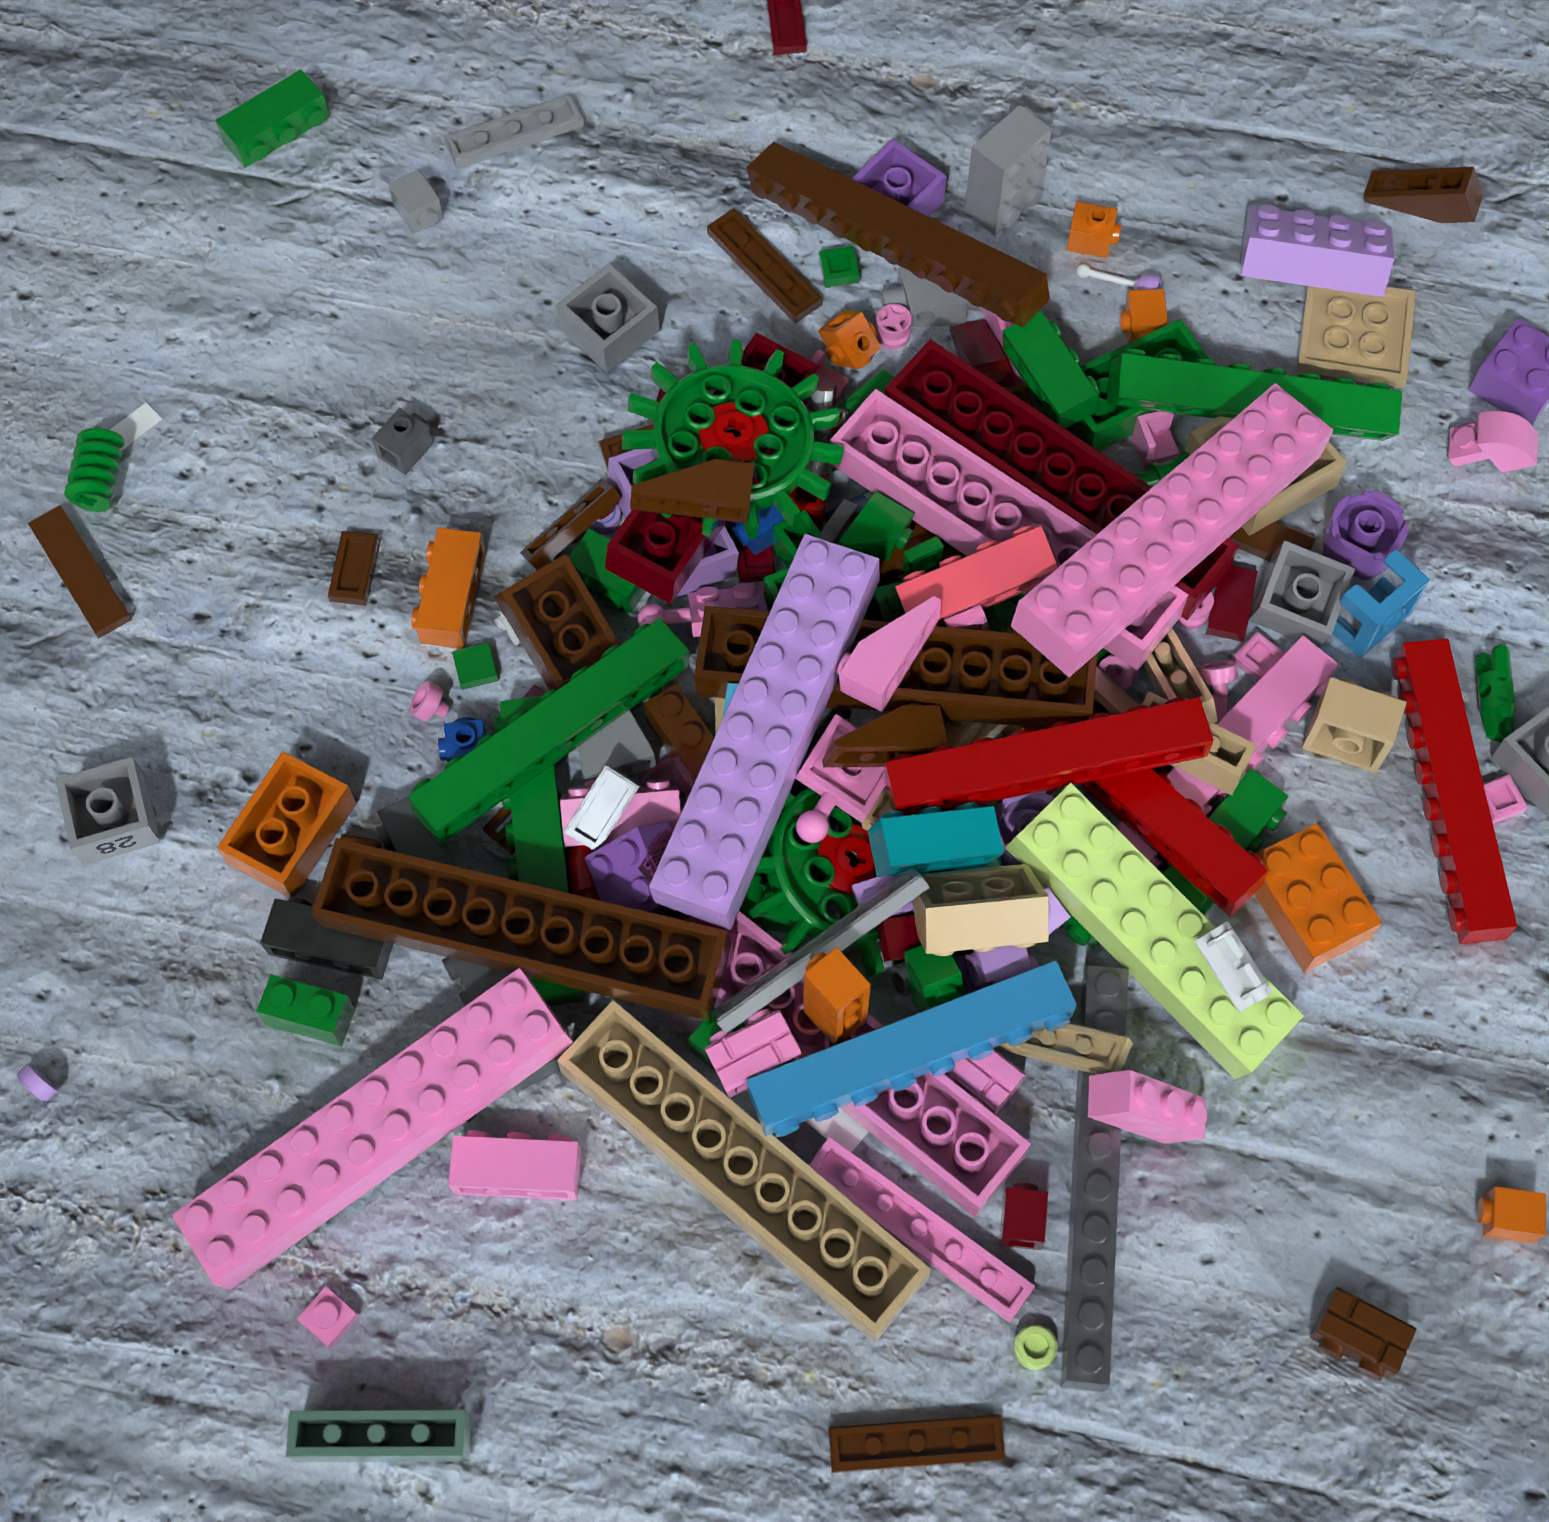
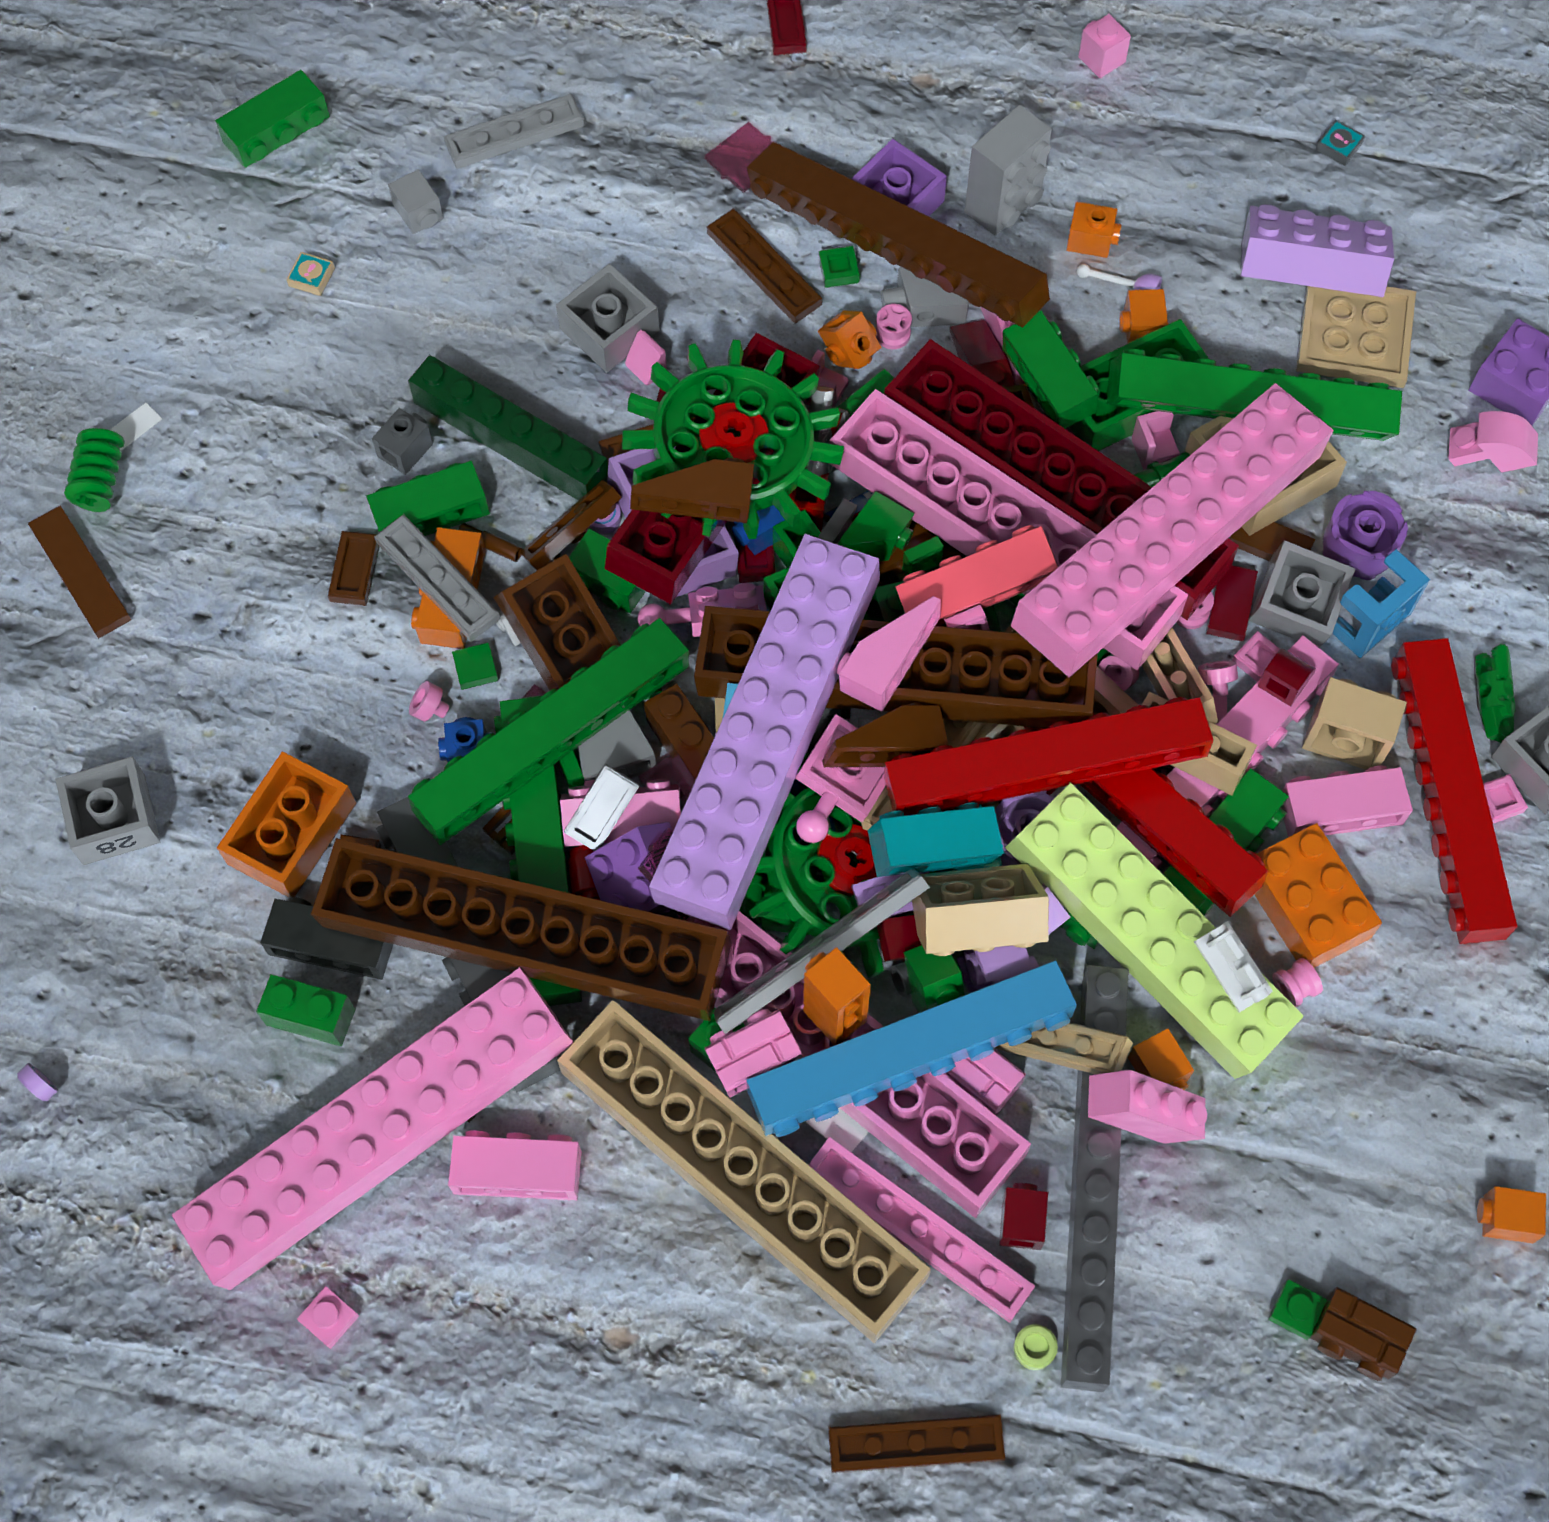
sand green brick [286,1410,472,1462] -> none
reddish brown slope [1363,166,1483,223] -> none
none -> tan tile [286,252,335,296]
none -> green brick [366,460,490,536]
none -> light grey tile [374,514,500,642]
none -> dark green brick [408,355,608,501]
none -> reddish brown pin [458,523,523,562]
none -> green tile [559,751,584,788]
none -> bright pink slope [625,329,667,385]
none -> clear pink piece [705,122,772,193]
none -> bright pink brick [1079,14,1131,78]
none -> orange brick [1128,1028,1194,1090]
none -> dark red brick [1258,648,1316,707]
none -> green plate [1268,1279,1327,1340]
none -> bright pink wheel [1272,958,1323,1007]
none -> bright pink brick [1282,765,1413,837]
none -> dark grey tile [1316,120,1365,166]

